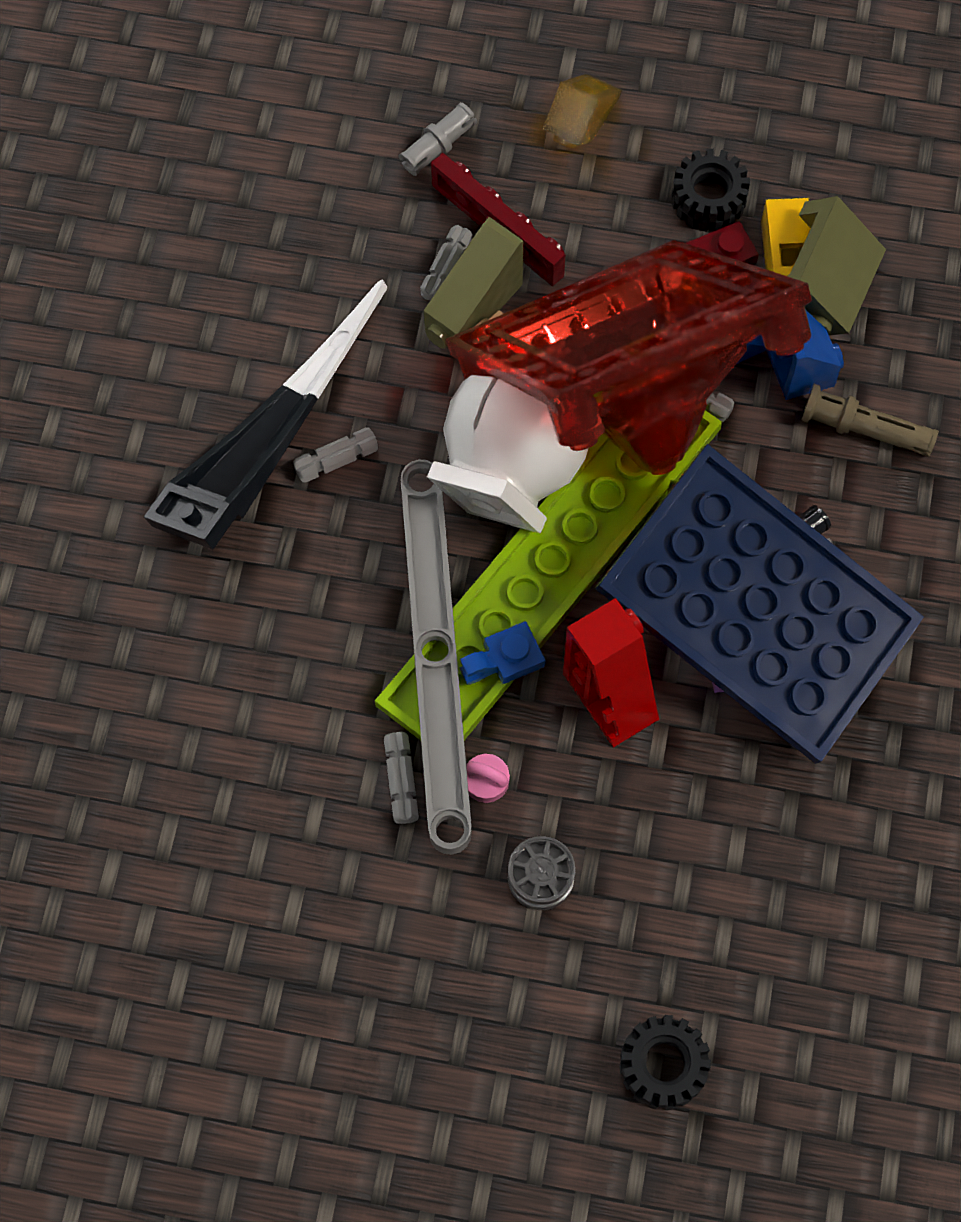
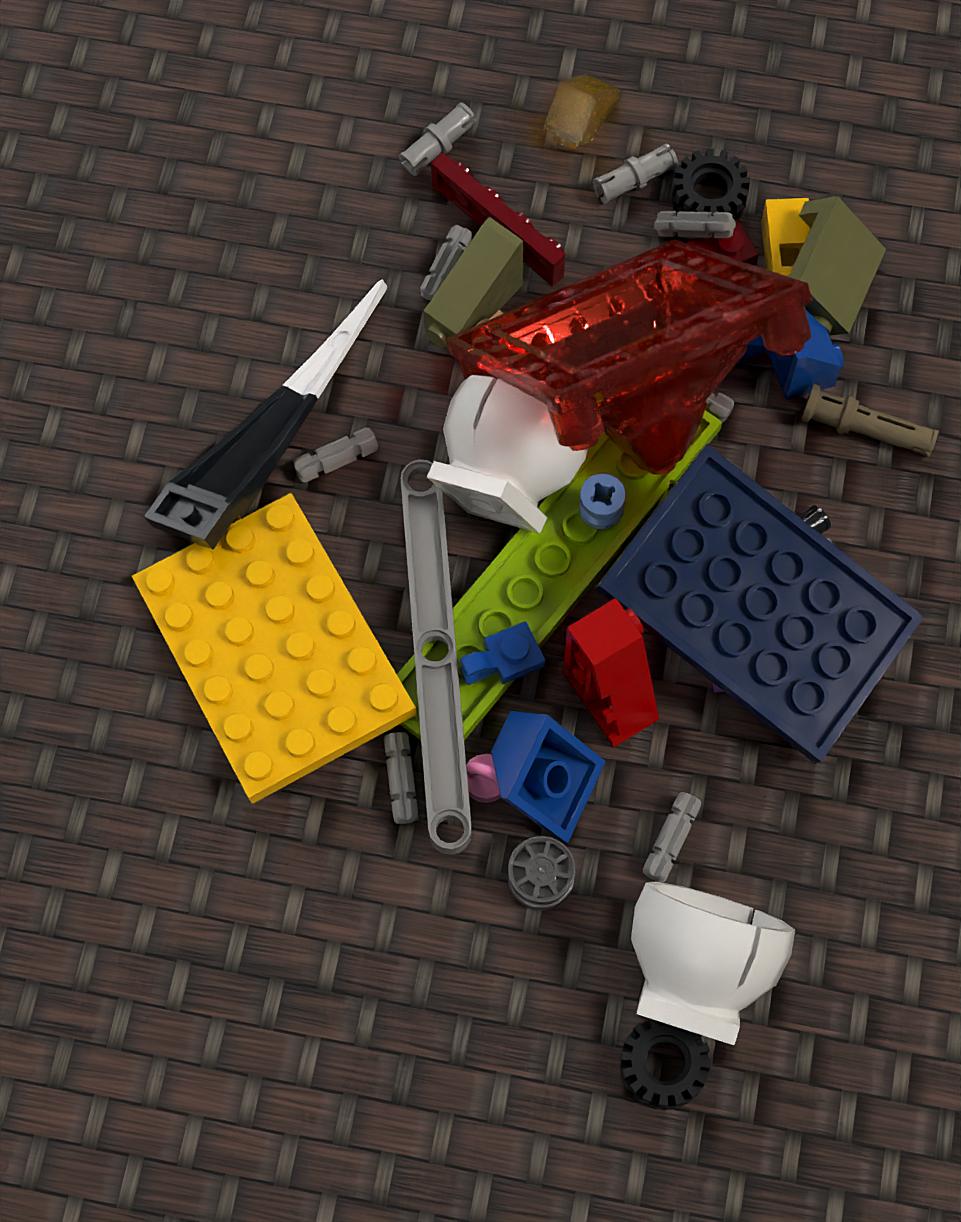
none -> yellow plate [132,493,418,804]
none -> blue slope [491,711,606,843]
none -> medium blue wheel [579,474,625,529]
none -> light grey pin [593,143,678,204]
none -> white plate [631,882,795,1045]
none -> light grey axle [643,792,701,882]
none -> light grey axle [654,211,736,238]

